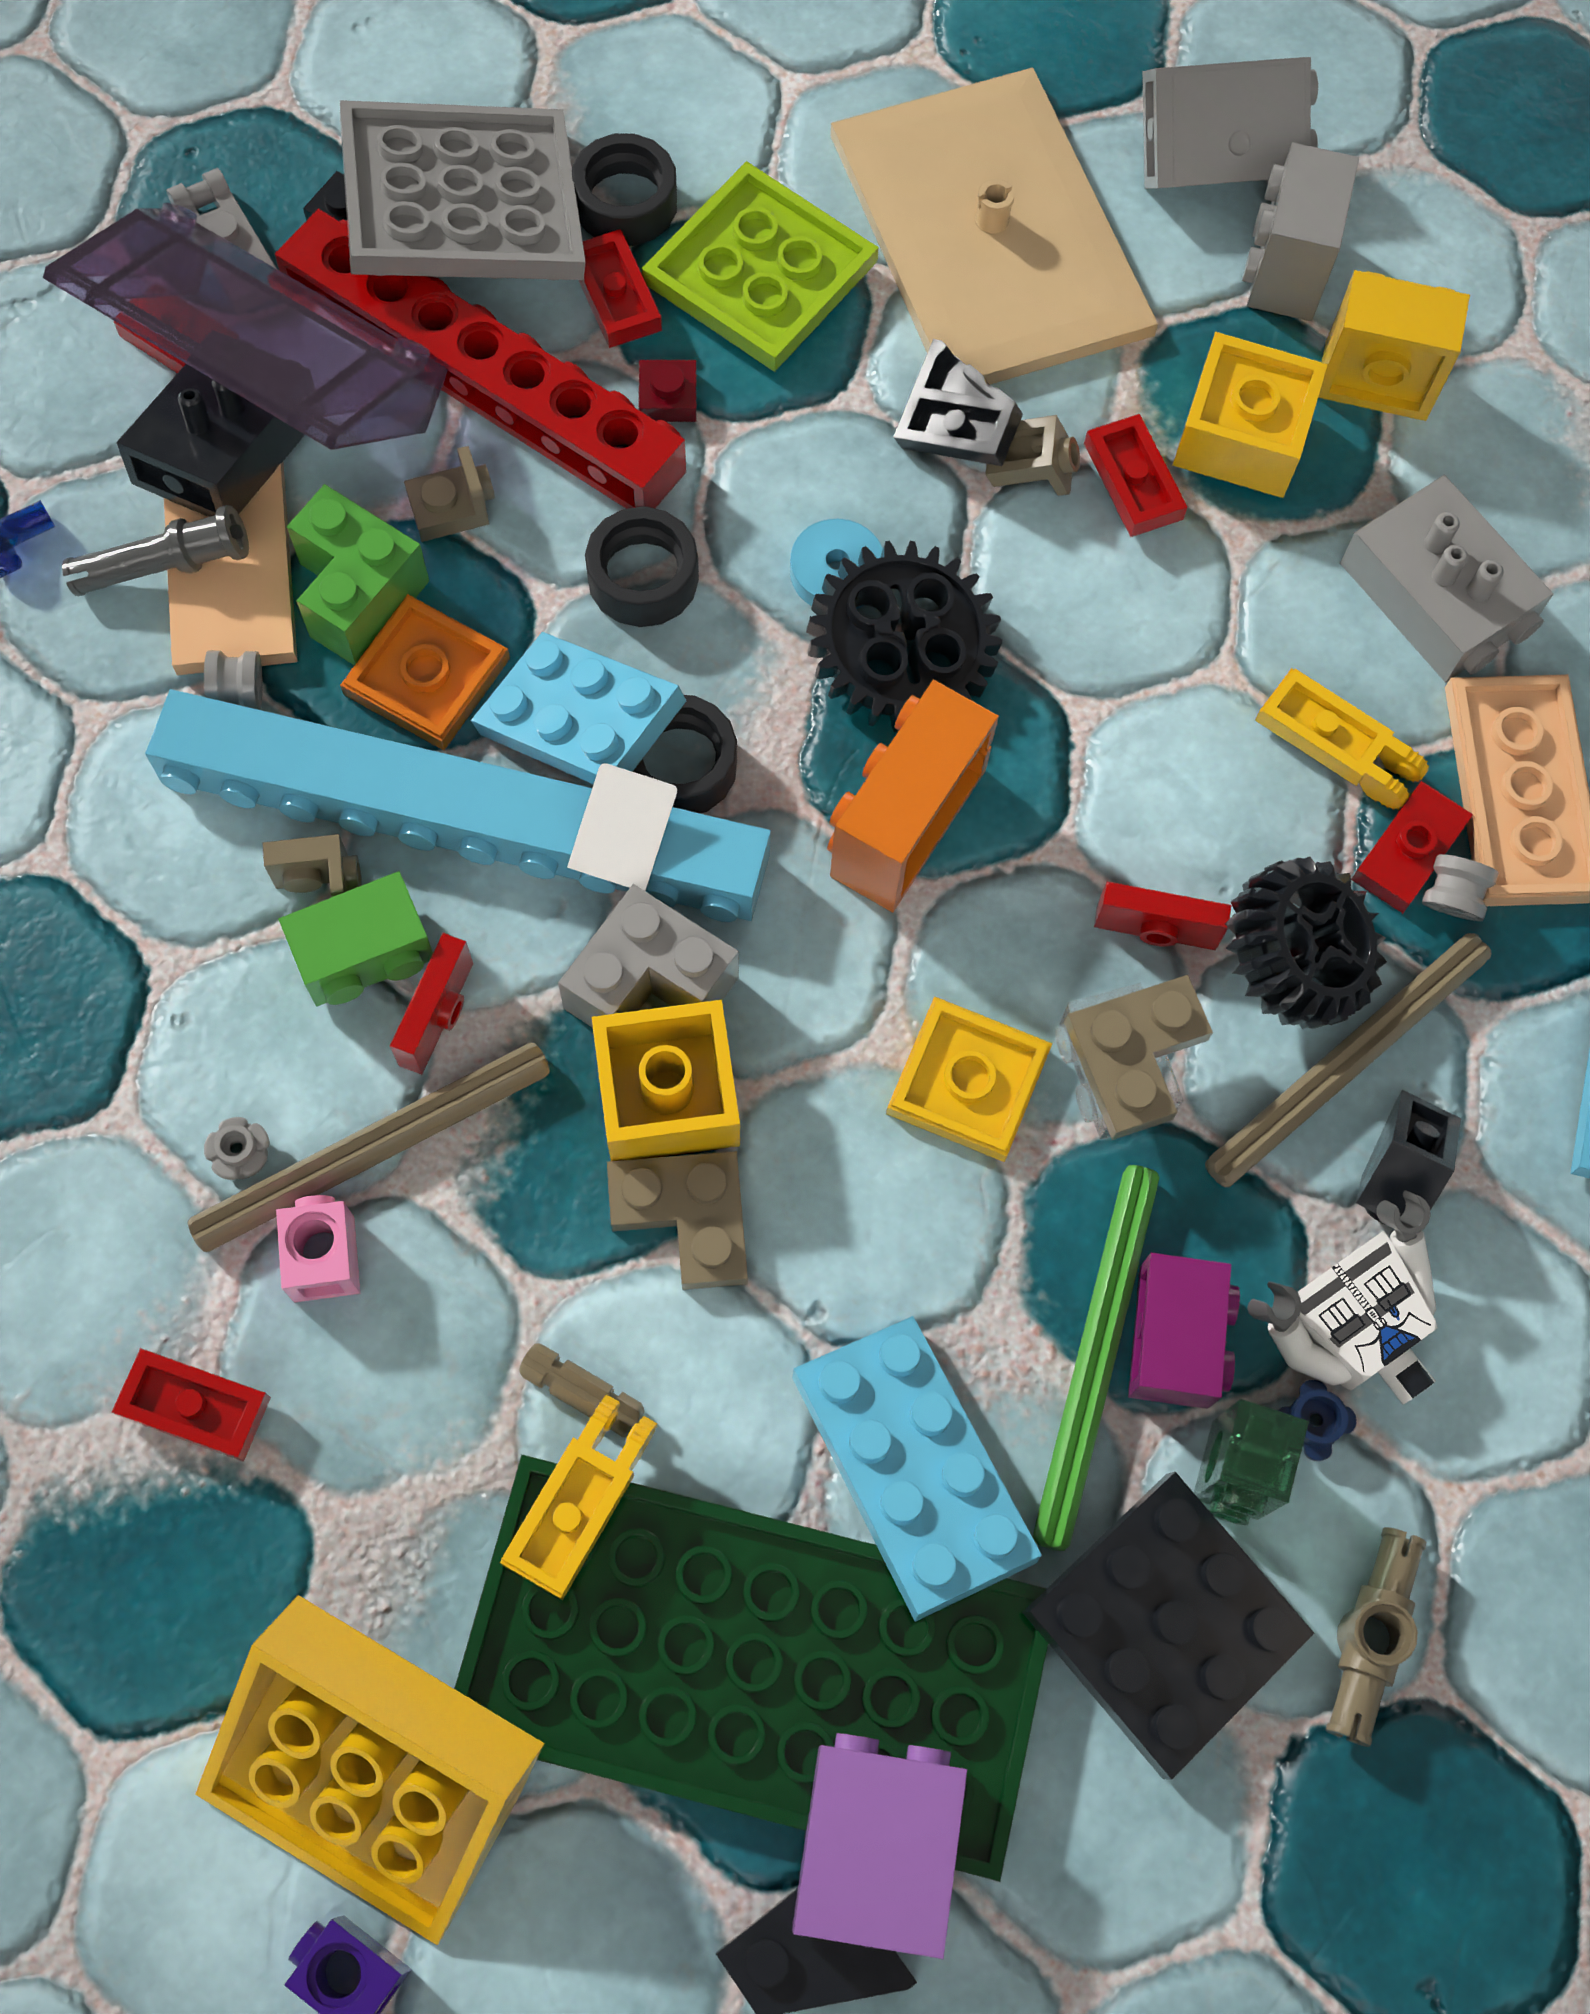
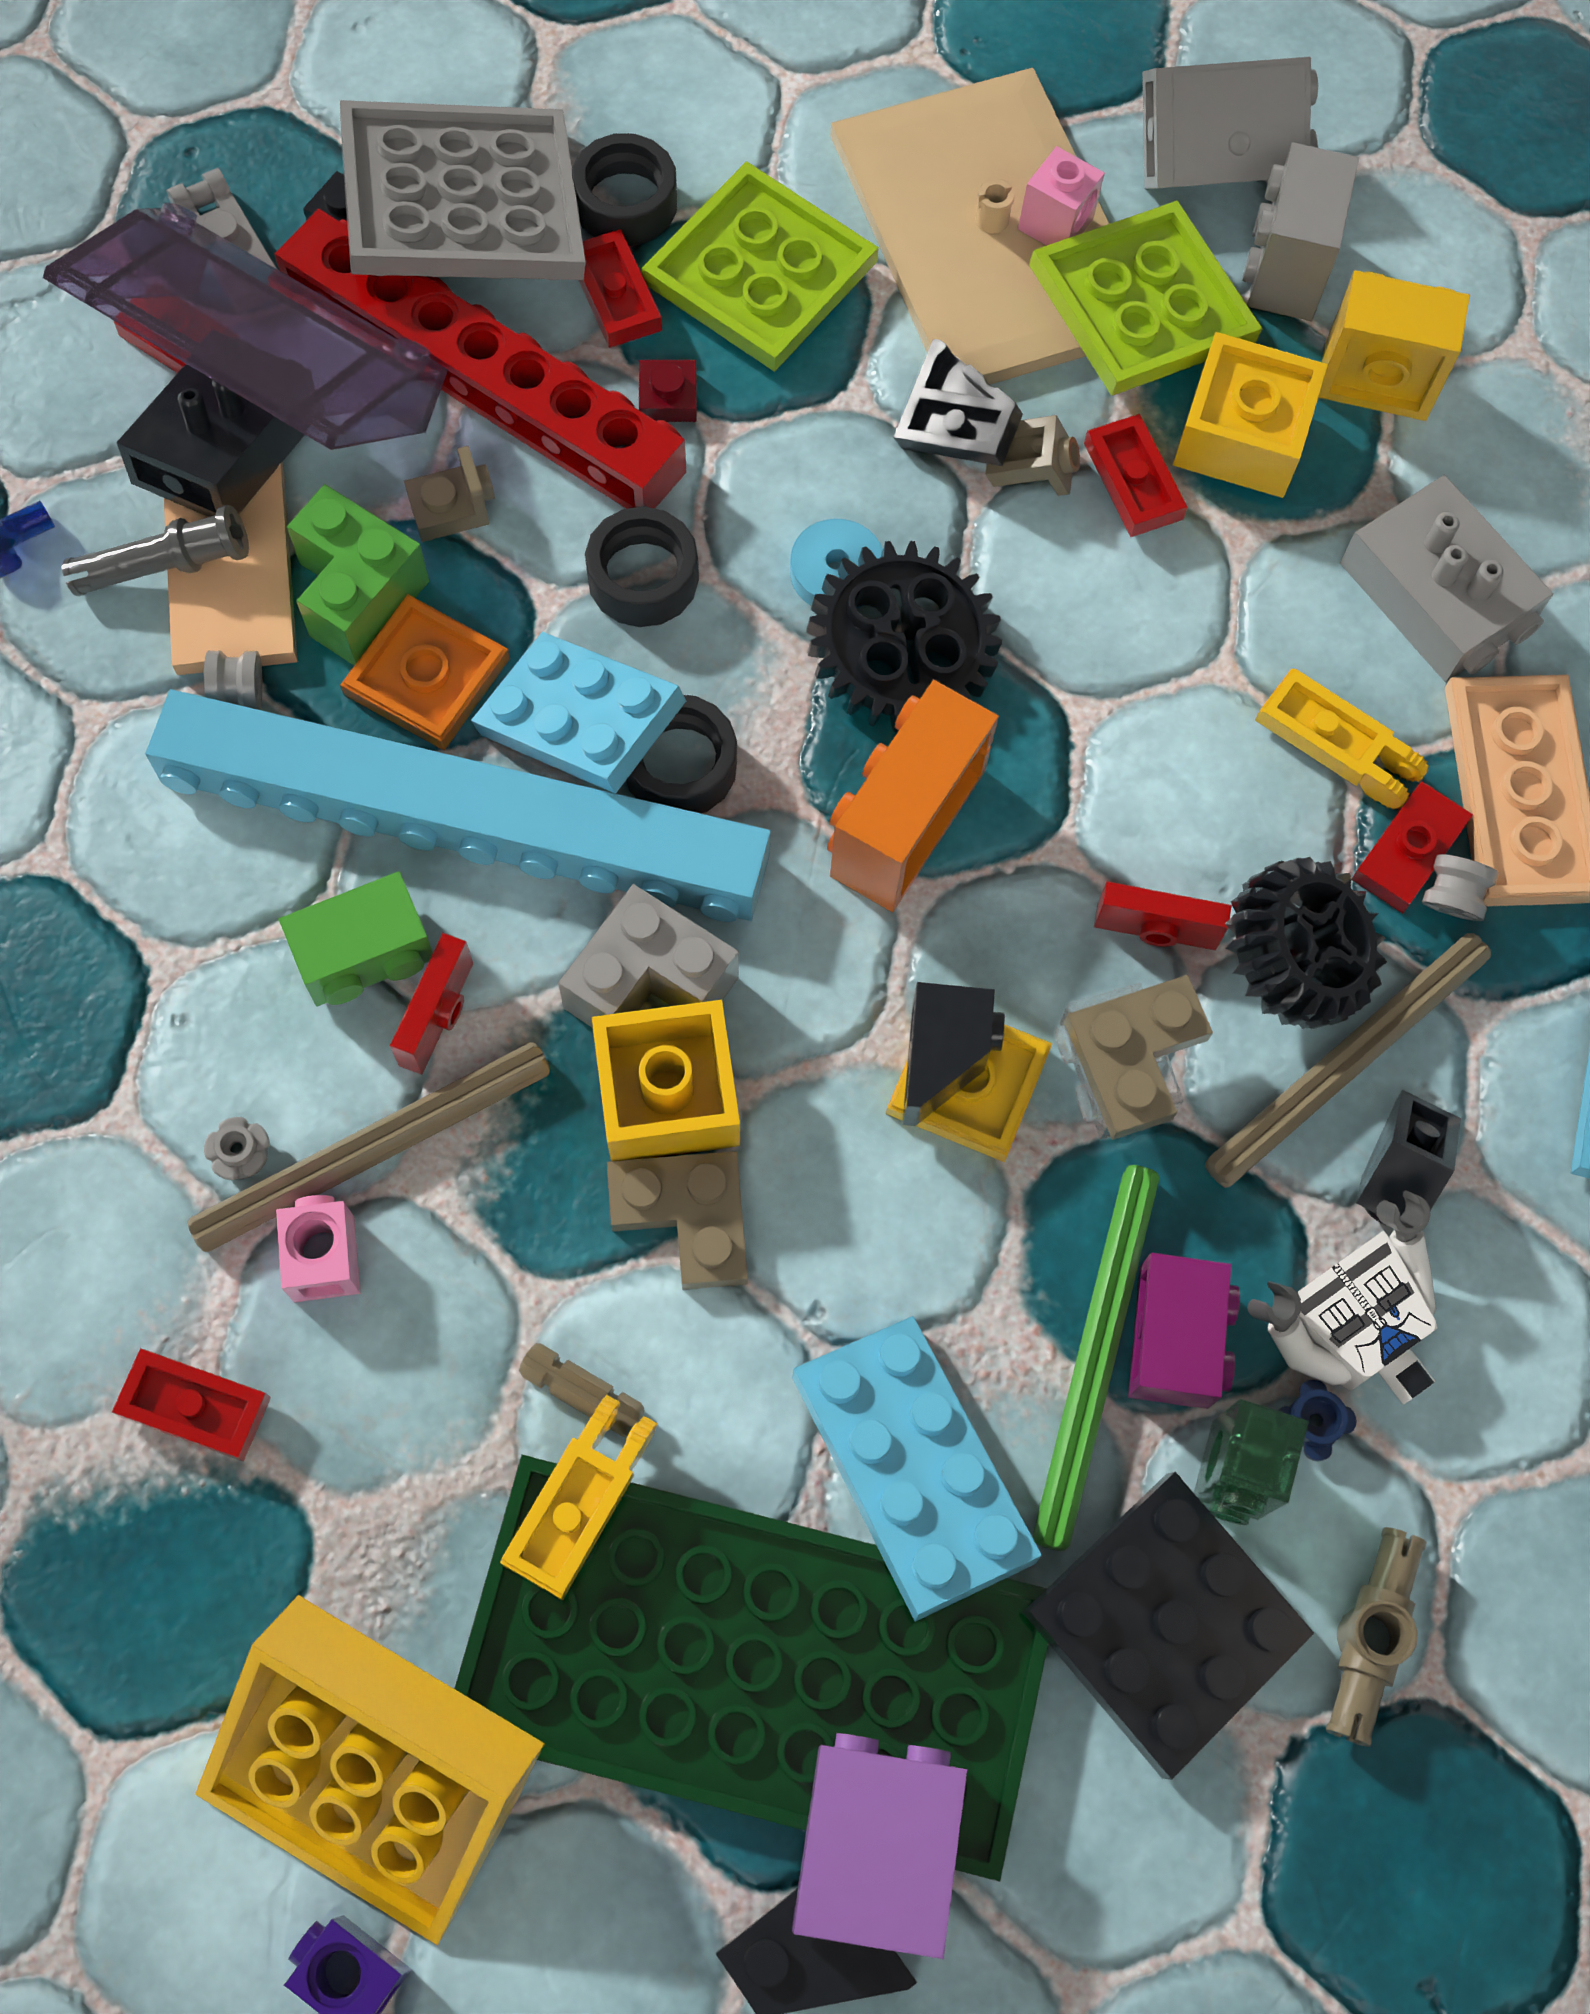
dark tan bracket [262,834,362,897] -> none
white sticker [567,763,677,891] -> none
none -> black slope [902,982,1005,1126]
none -> bright pink brick [1018,146,1105,245]
none -> lime plate [1029,200,1262,396]

